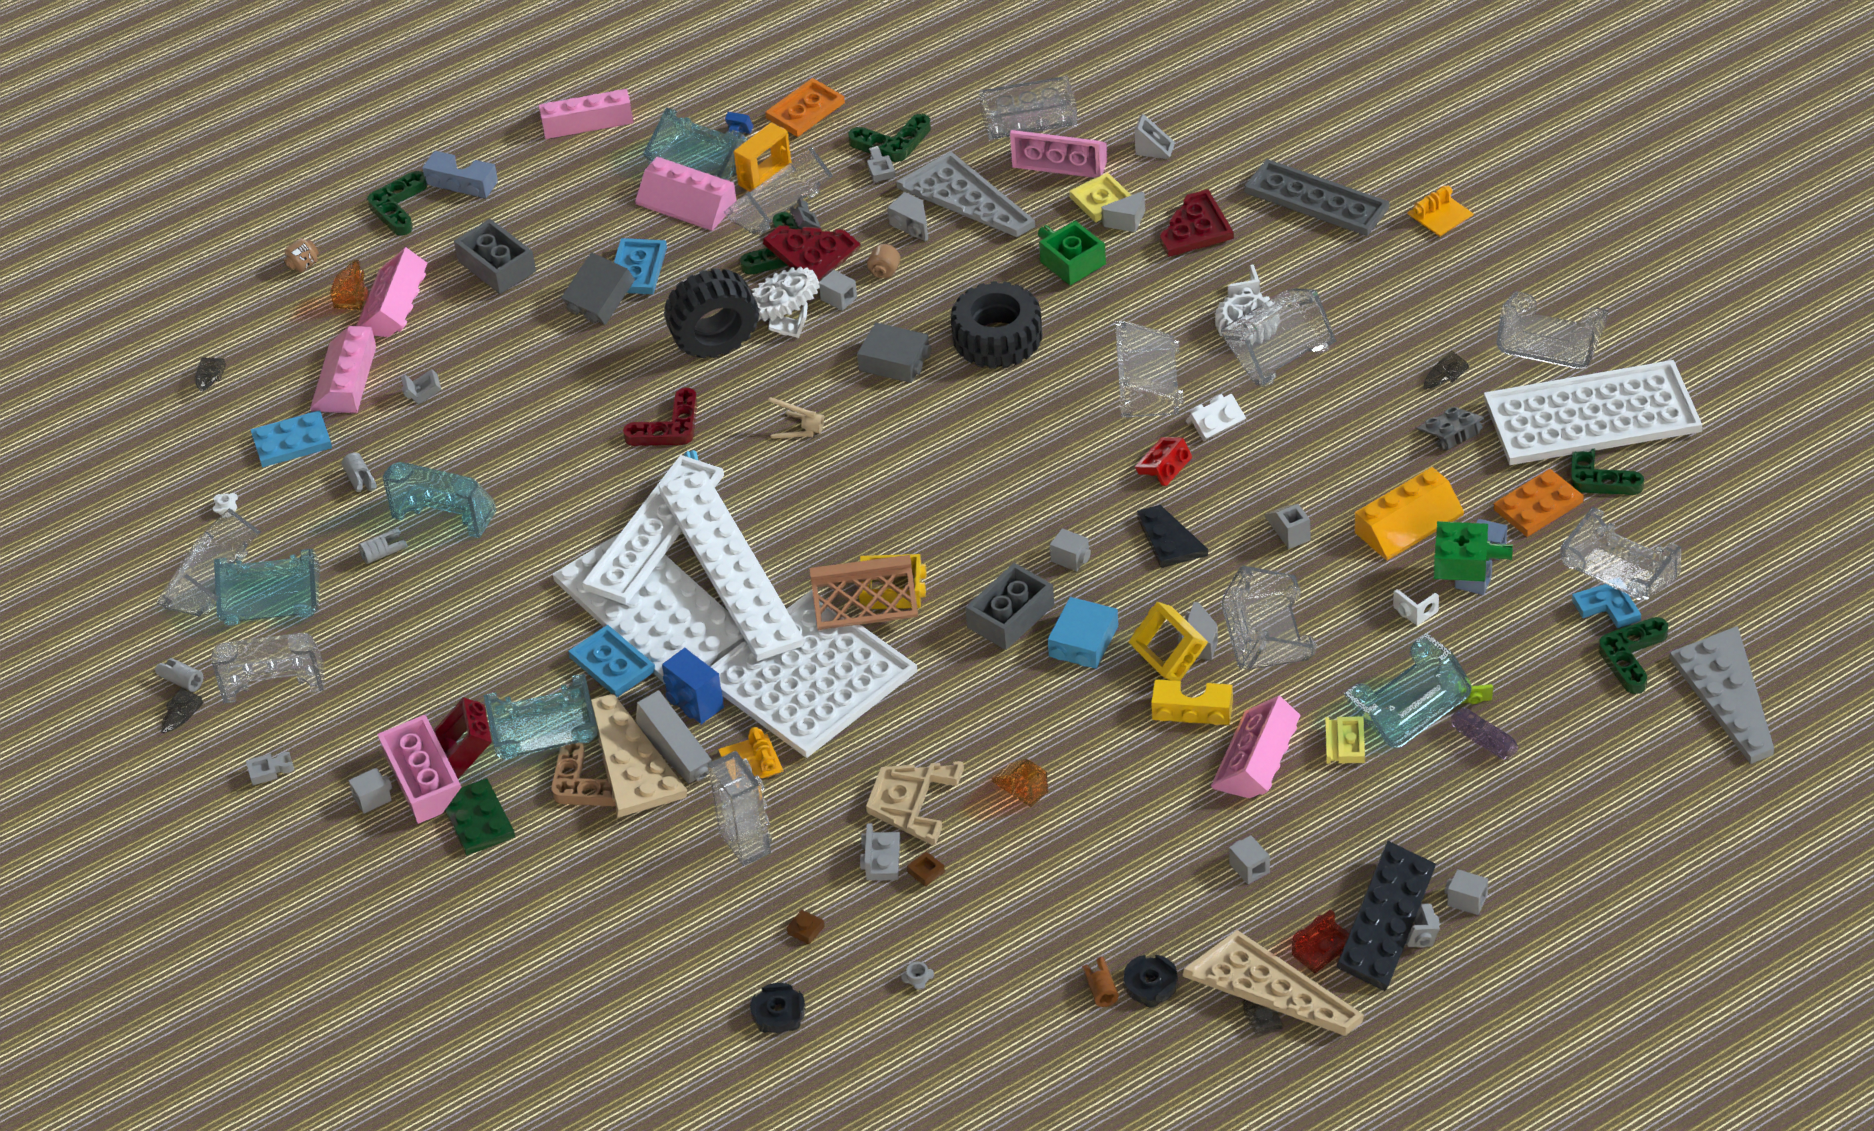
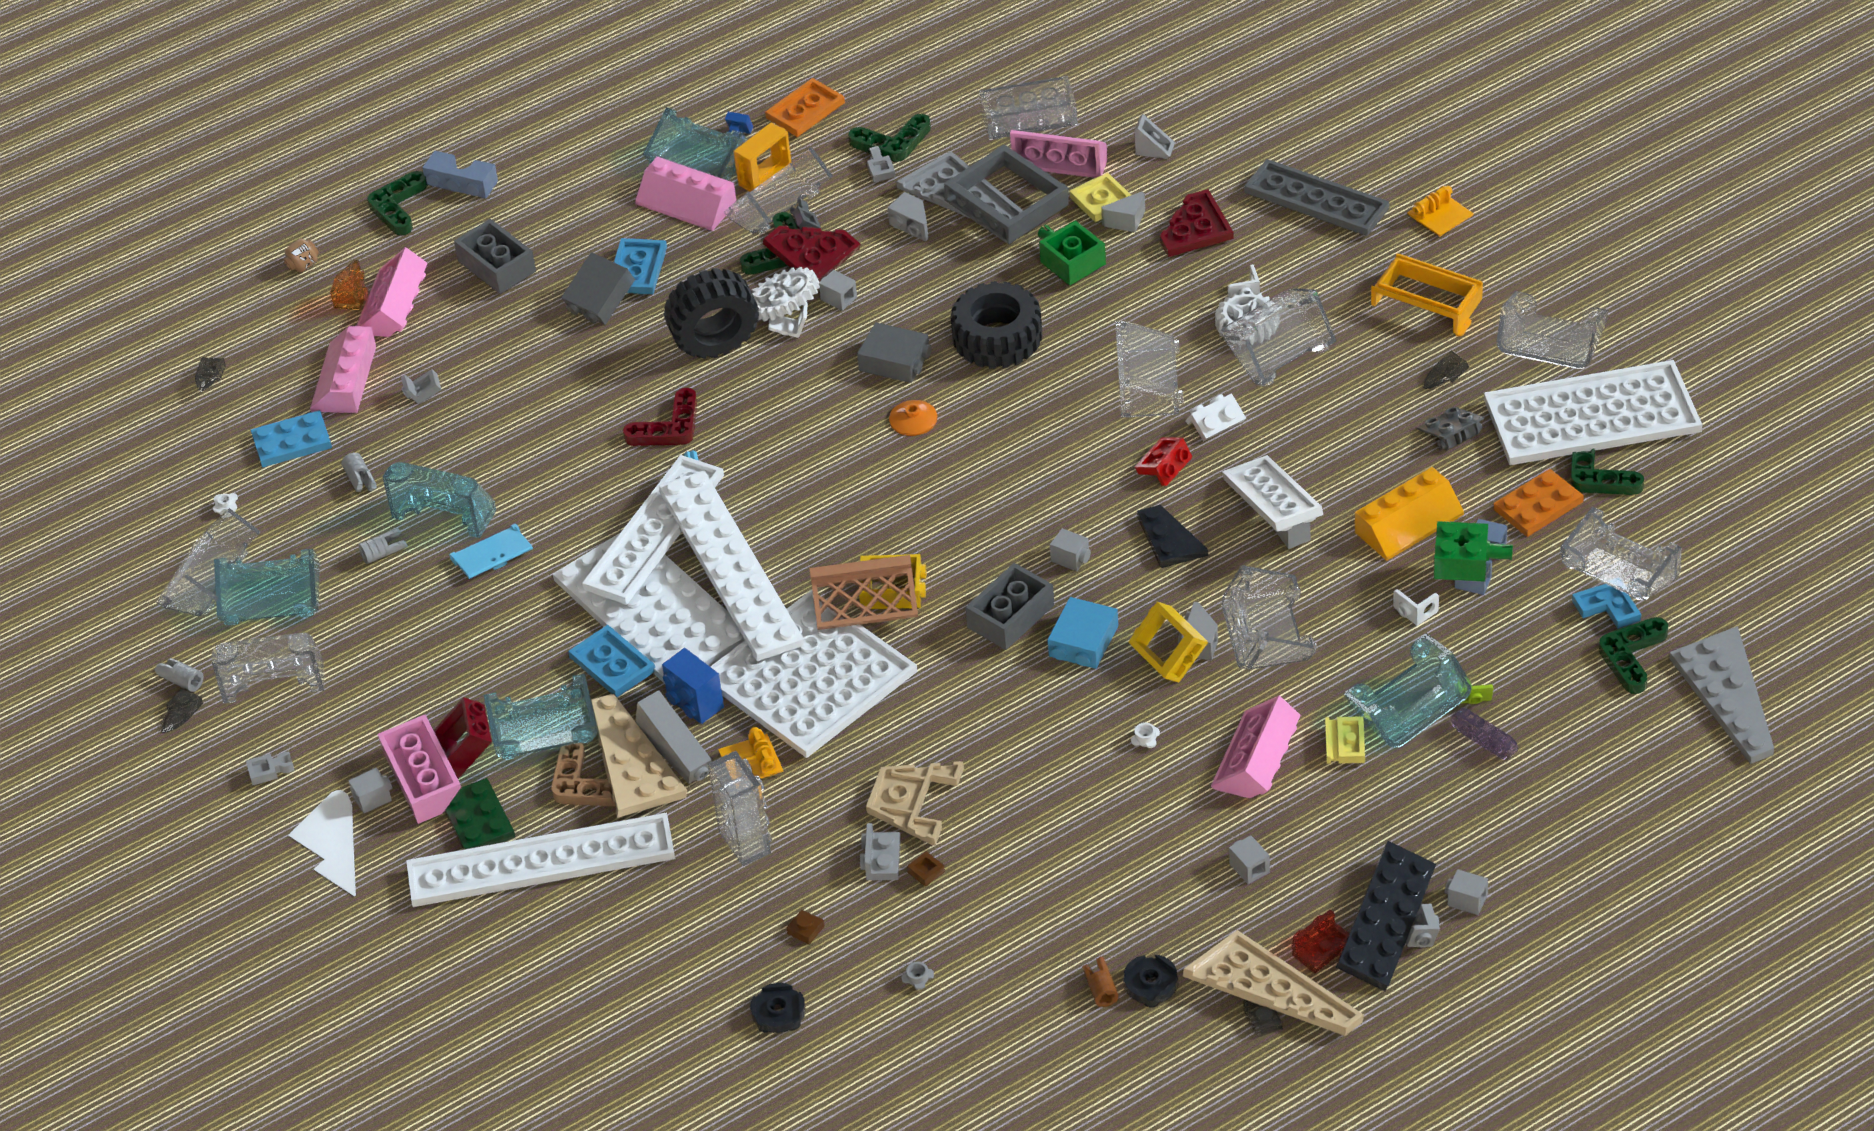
bright pink slope [539,89,633,139] -> none
tan plant [768,397,824,439] -> none
medium nougat head [867,244,901,278] -> none
clear orange slope [992,759,1048,807] -> none
yellow arch [1151,679,1233,725] -> none
none -> white sticker [288,790,356,896]
none -> white plate [406,813,675,907]
none -> medium azure door [449,524,533,579]
none -> orange dish [889,400,937,436]
none -> dark grey window [944,144,1069,244]
none -> white plate [1131,723,1160,748]
none -> white plate [1222,455,1323,532]
none -> light orange piece [1371,253,1483,336]

